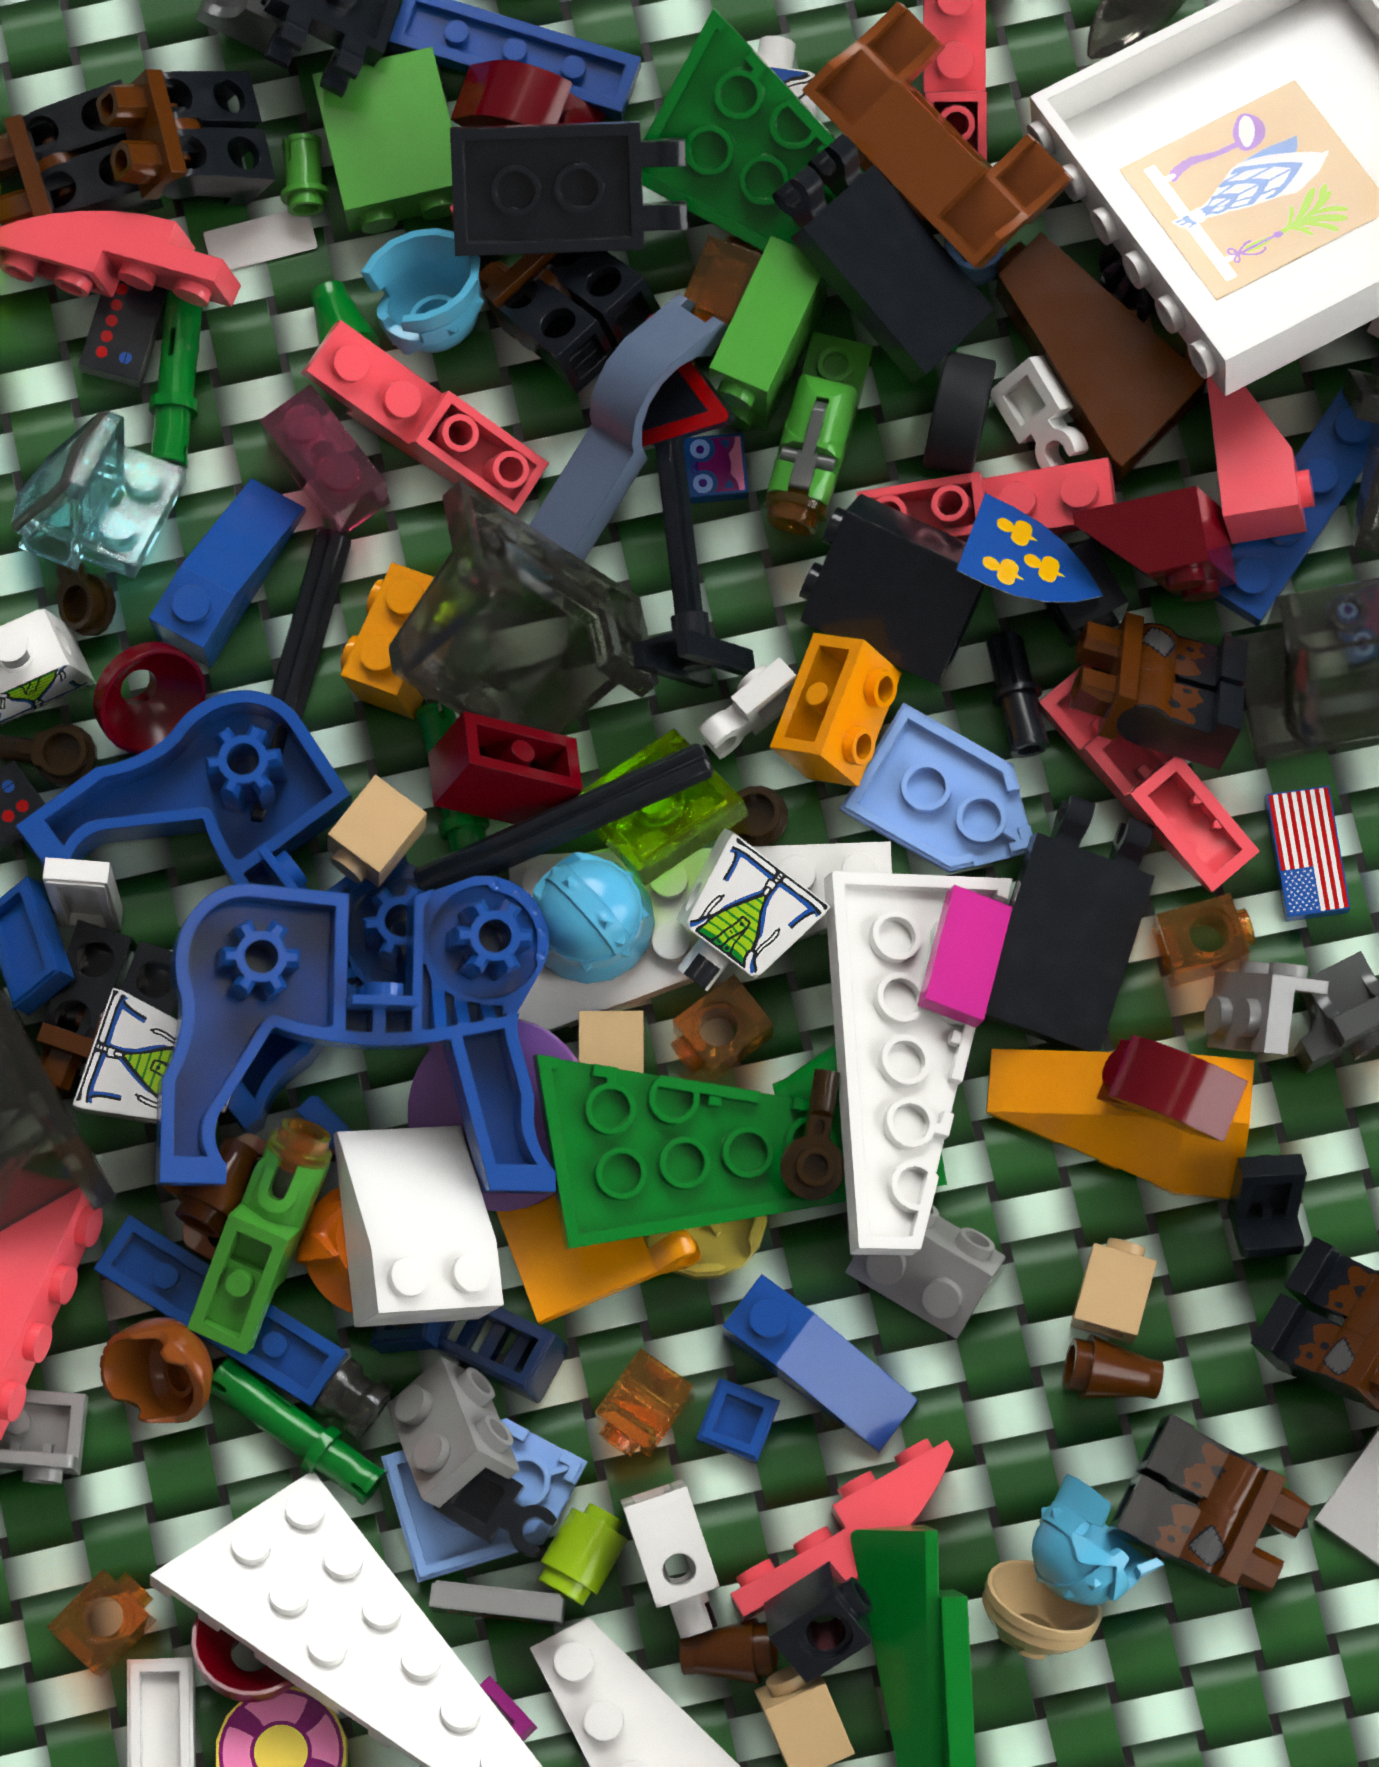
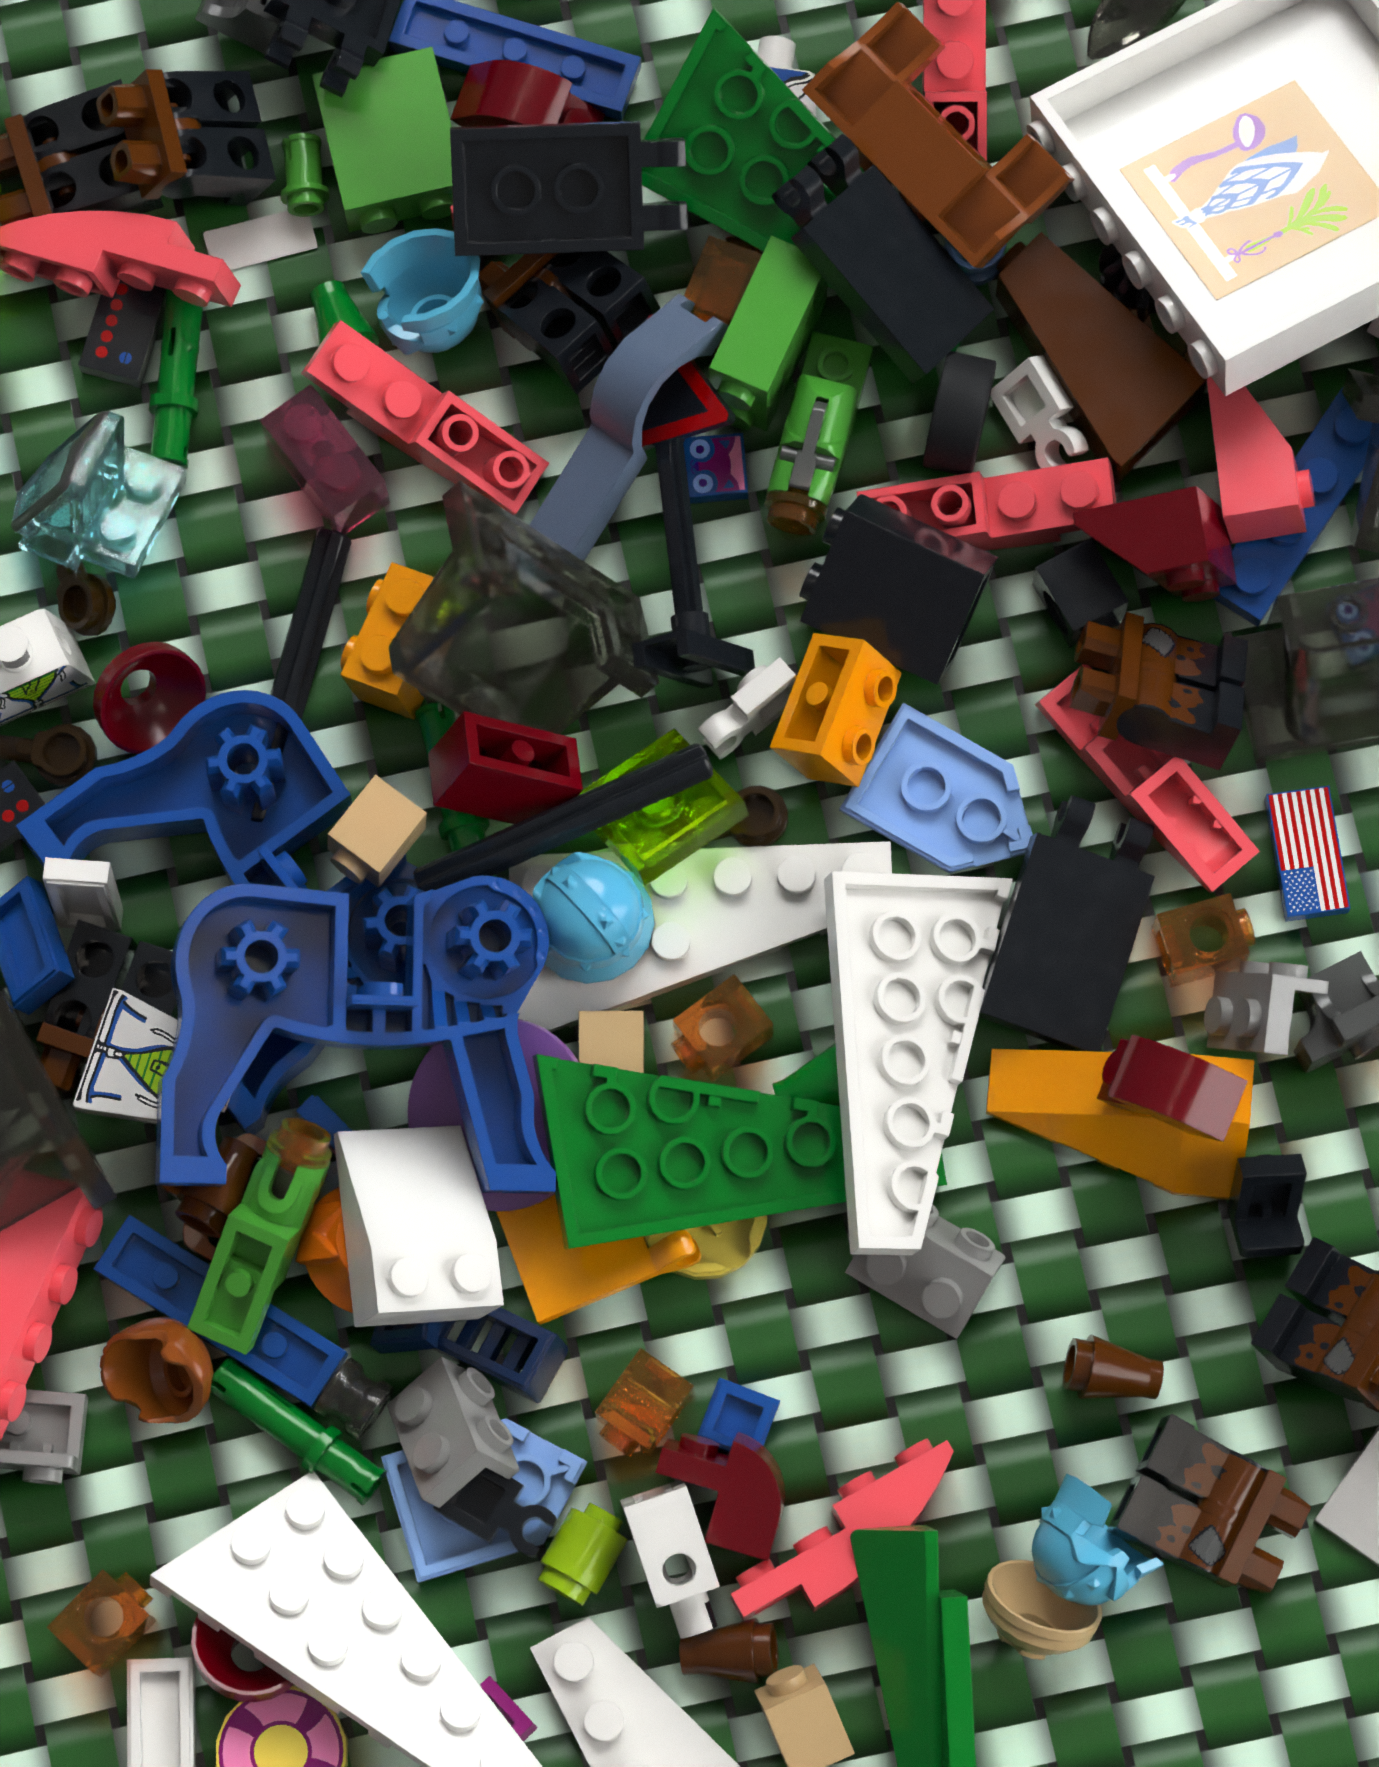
blue slope [148,478,306,668] -> none
light grey tile [429,1580,566,1627] -> none
torso [677,828,831,992] -> none
slope [722,1274,918,1453] -> none
black brick [764,1561,874,1684] -> none
dark brown plate [780,1069,844,1200] -> none
dark pink tile [917,885,1013,1028] -> none
blue sticker [957,493,1103,602] -> none
black axle [986,630,1050,758] -> none
tan brick [1070,1238,1157,1344] -> none
none -> dark red brick [655,1432,786,1561]

